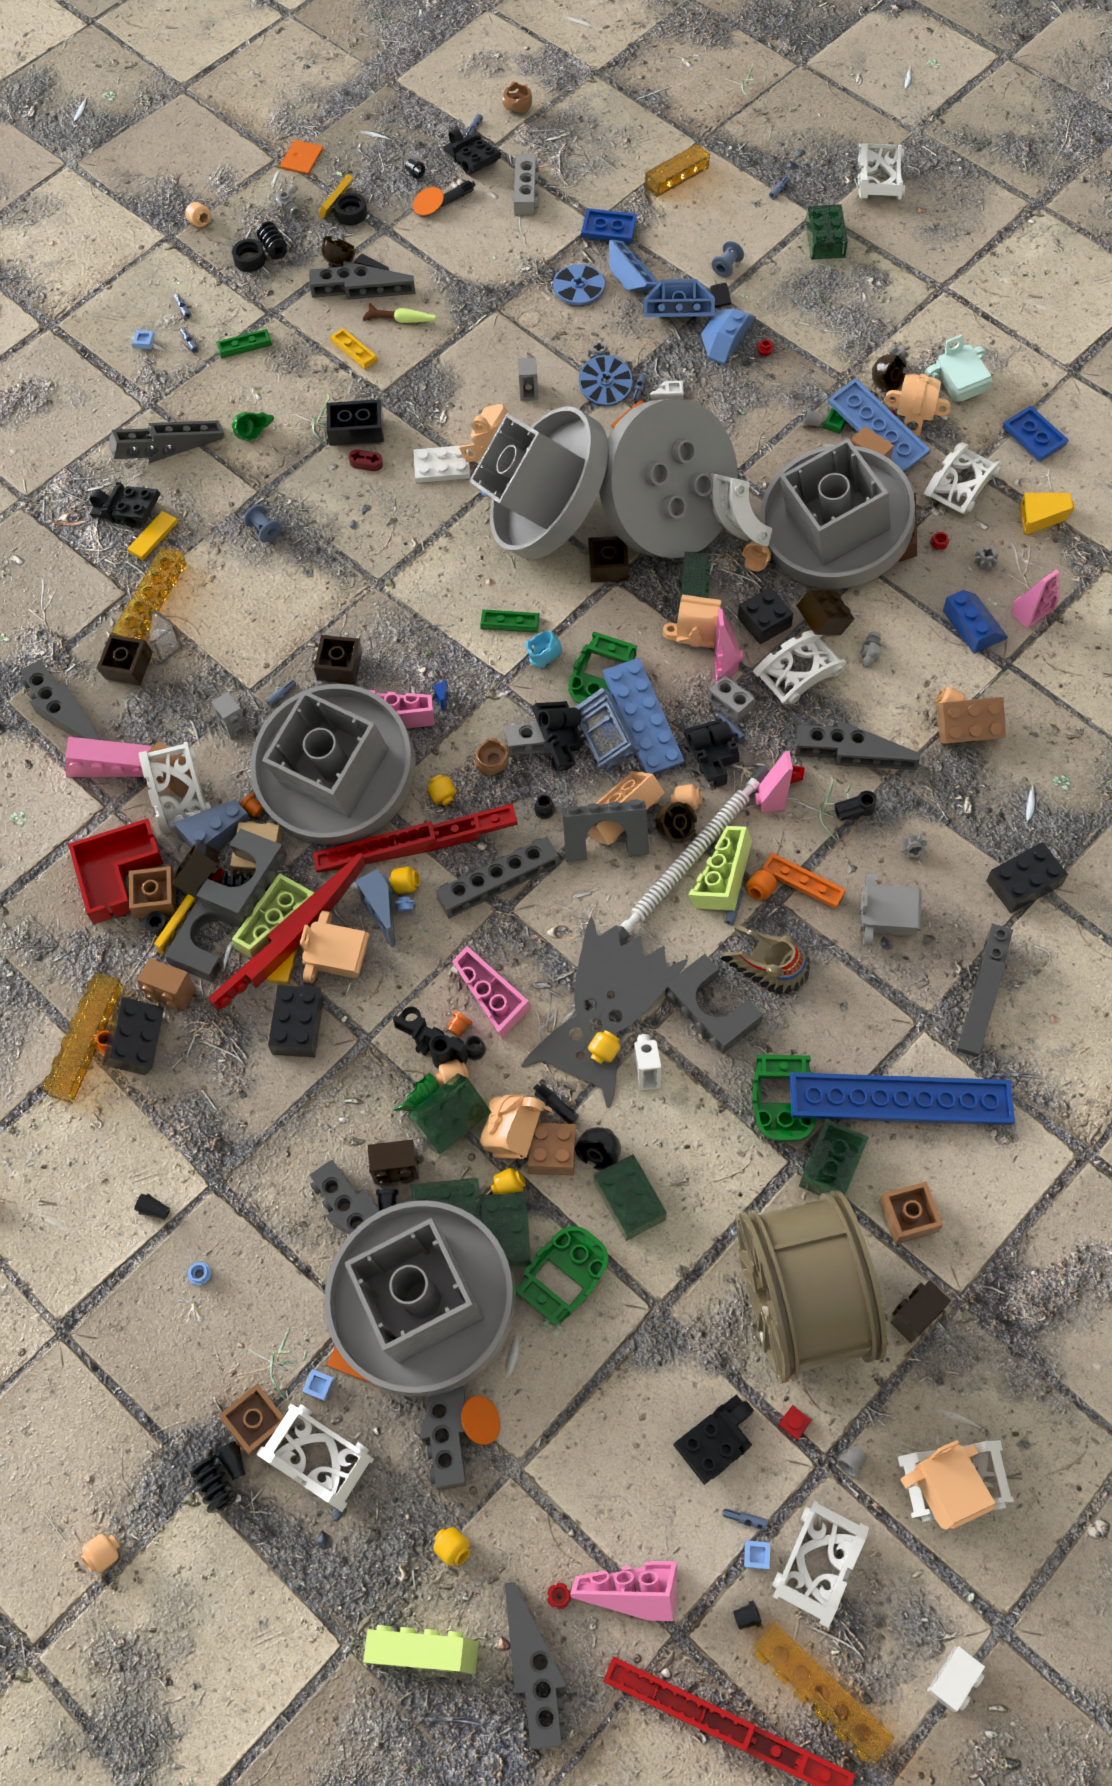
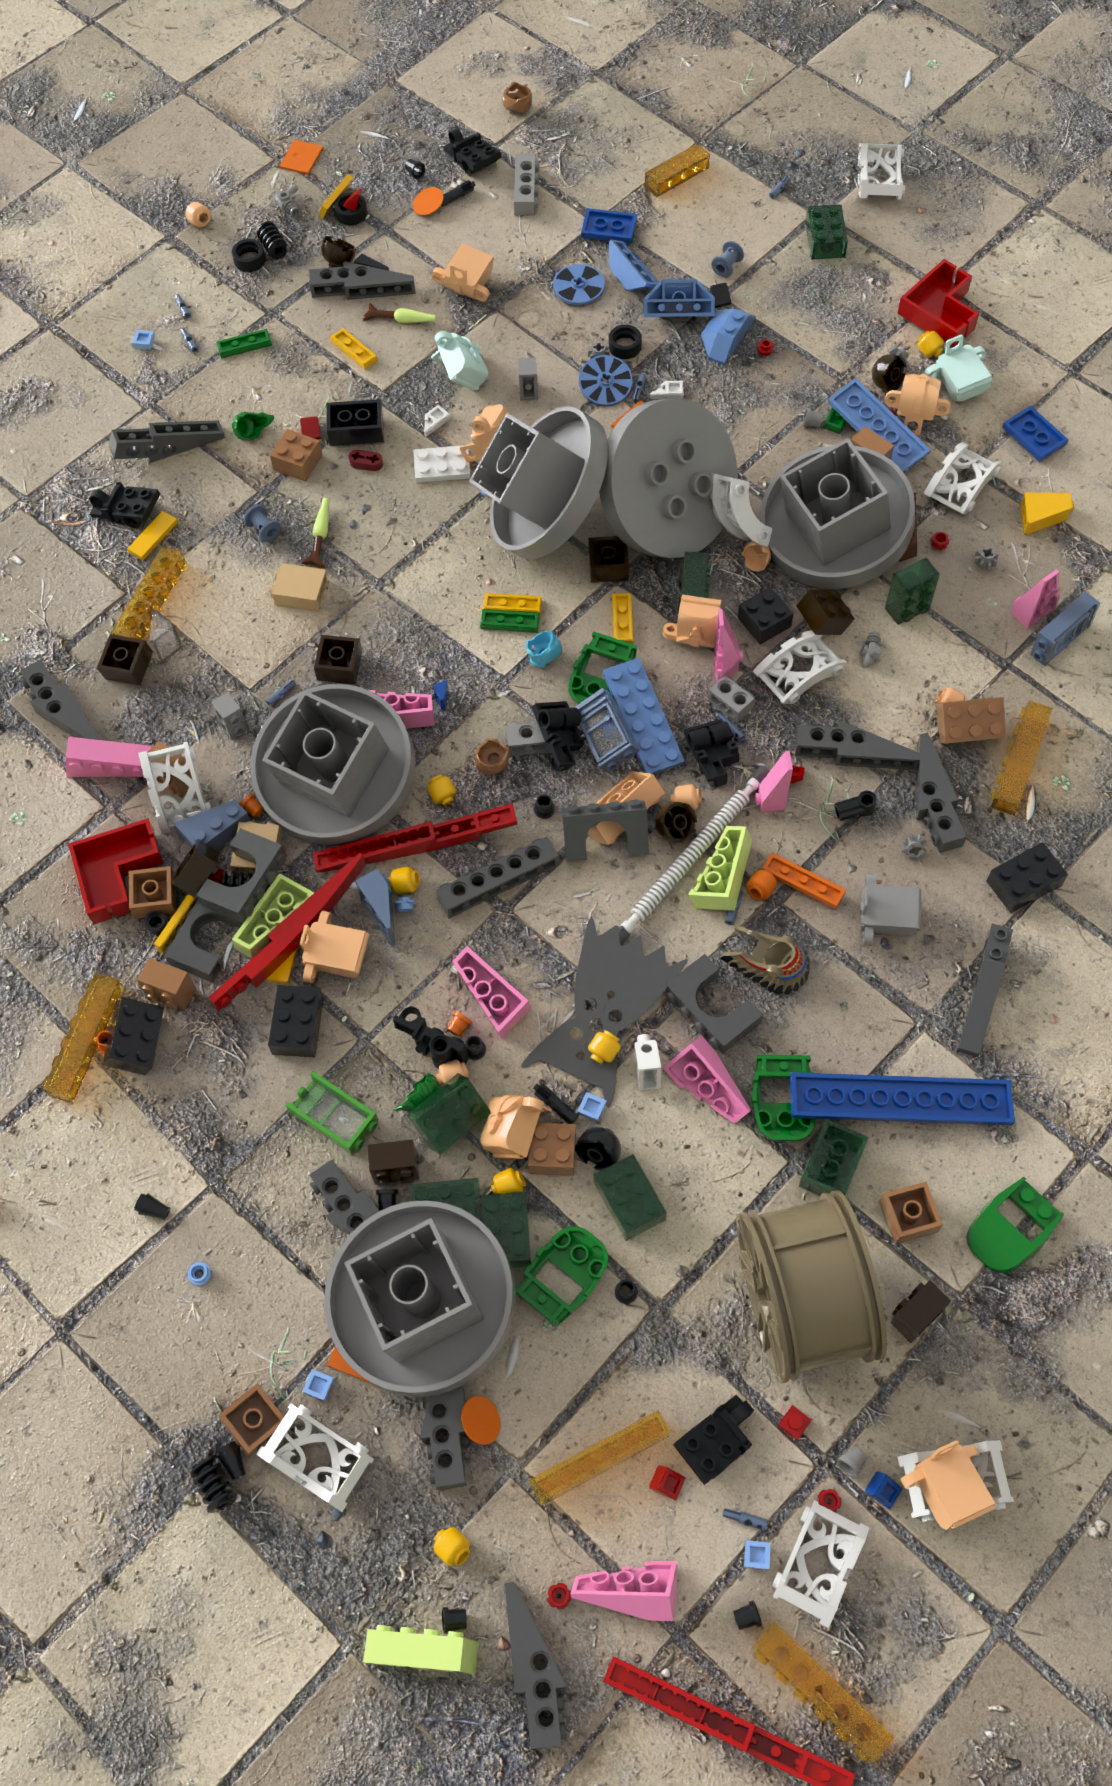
light nougat head [81,1534,120,1573] -> none
sand blue pin [466,114,483,137] -> none
white brick [927,1646,985,1712] -> none
blue slope [943,590,1008,654] -> none
none -> medium nougat brick [270,429,323,481]
none -> tan brick [270,563,328,612]
none -> door [285,1071,378,1155]
none -> red slope [300,416,321,439]
none -> piece [302,498,330,568]
none -> red slope [343,188,362,210]
none -> white tile [424,405,451,437]
none -> light nougat piece [431,243,494,302]
none -> light aqua piece [431,331,488,391]
none -> black piece [442,1607,467,1634]
none -> yellow tile [483,593,542,614]
none -> clear yellow brick [529,1410,670,1507]
none -> light blue plate [577,1092,607,1123]
none -> black tyre [609,325,642,359]
none -> yellow tile [612,593,633,644]
none -> black piece [615,1279,638,1304]
none -> red slope [649,1465,686,1501]
none -> bright pink wedge [663,1035,751,1124]
none -> red plate [818,1489,842,1513]
none -> blue slope [865,1471,902,1510]
none -> clear green brick [885,558,940,625]
none -> red piece [898,259,979,348]
none -> dark grey brick [916,732,967,853]
none -> yellow head [918,331,944,358]
none -> green slope [967,1177,1064,1273]
none -> clear yellow brick [989,700,1053,816]
none -> sand blue door [1030,591,1100,666]

